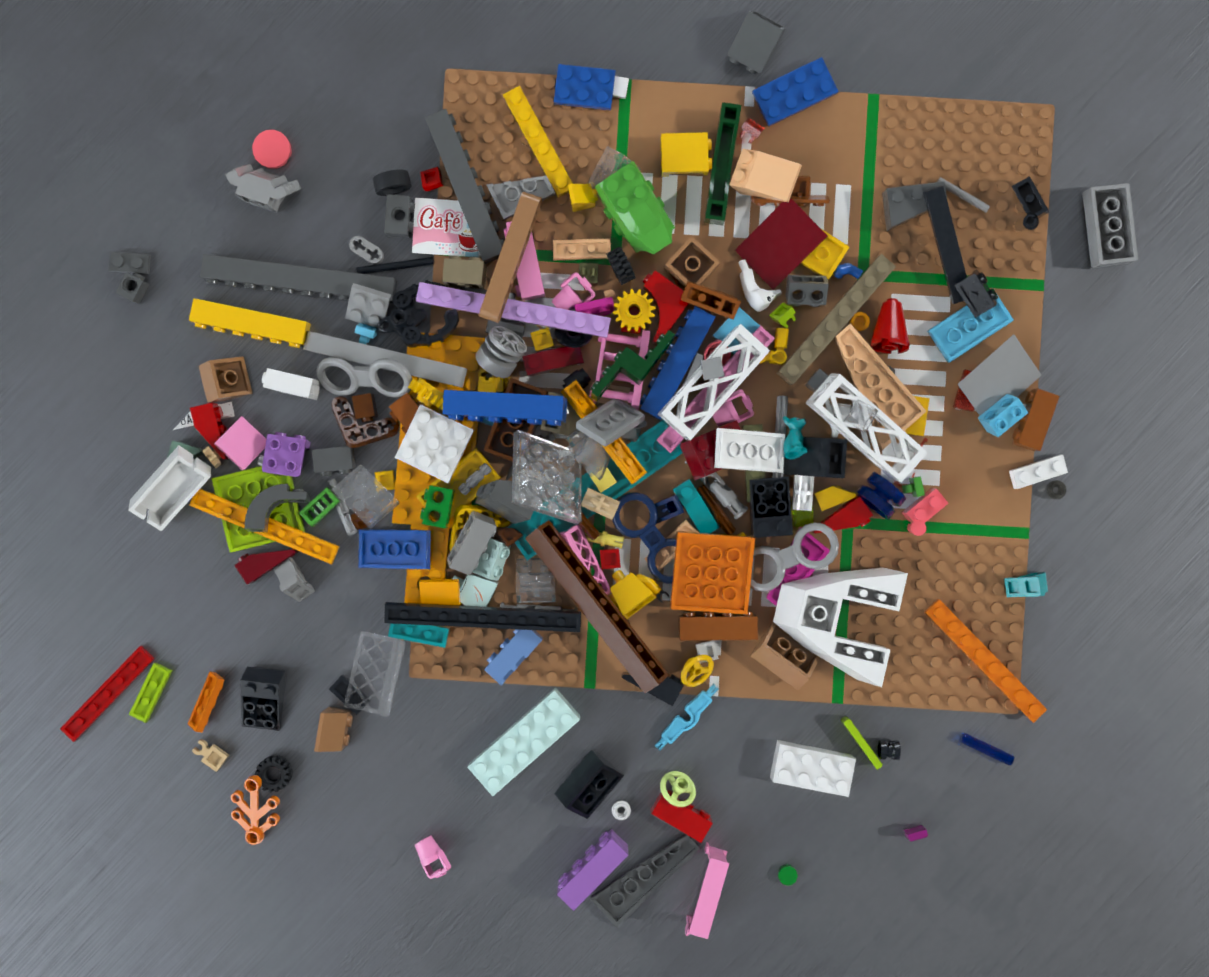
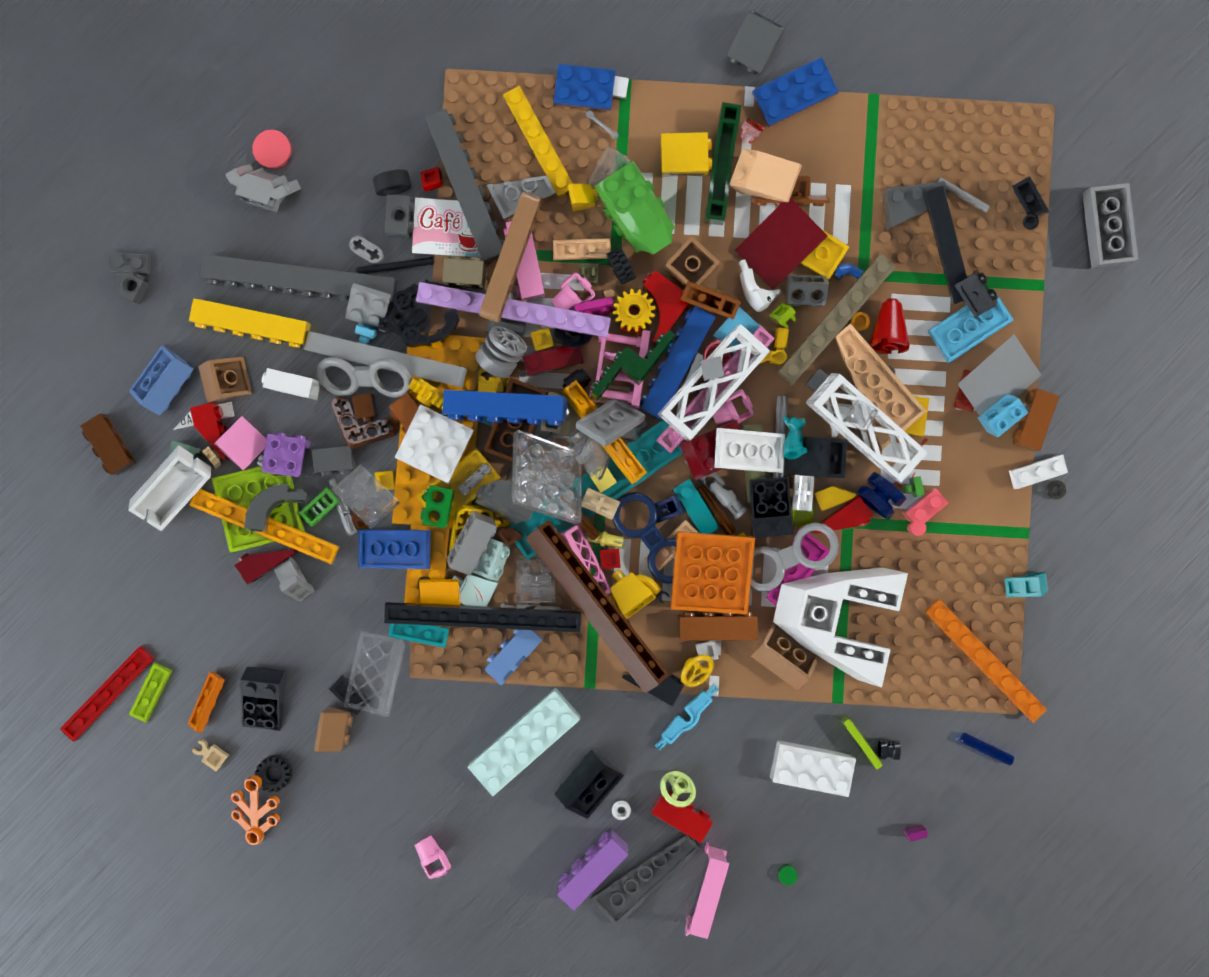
none -> reddish brown brick [80,413,137,475]
none -> medium blue slope [129,345,193,416]
none -> light grey hinge [586,111,619,139]

